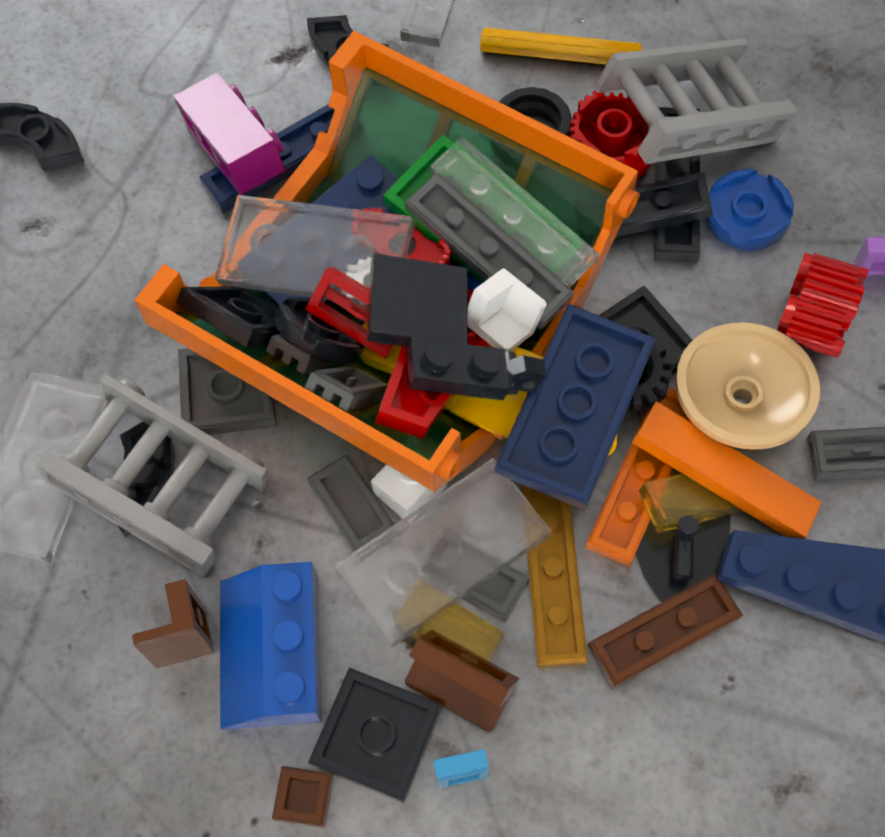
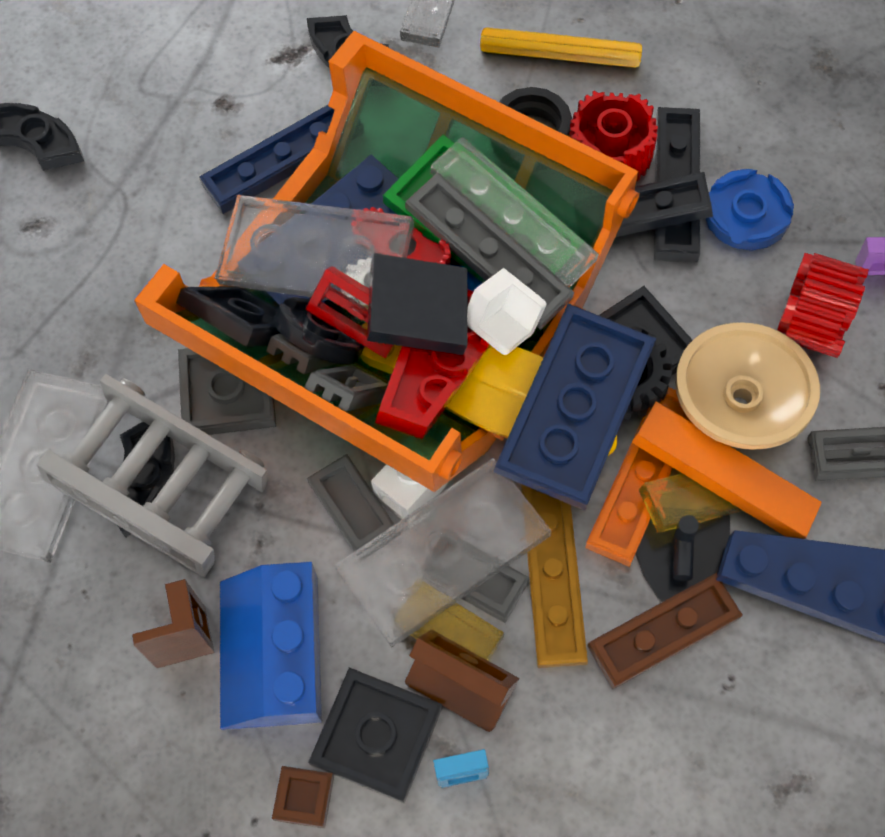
brick [173,73,285,196] -> none
black hinge [406,337,546,400] -> none
light grey fence [595,38,798,164] -> none

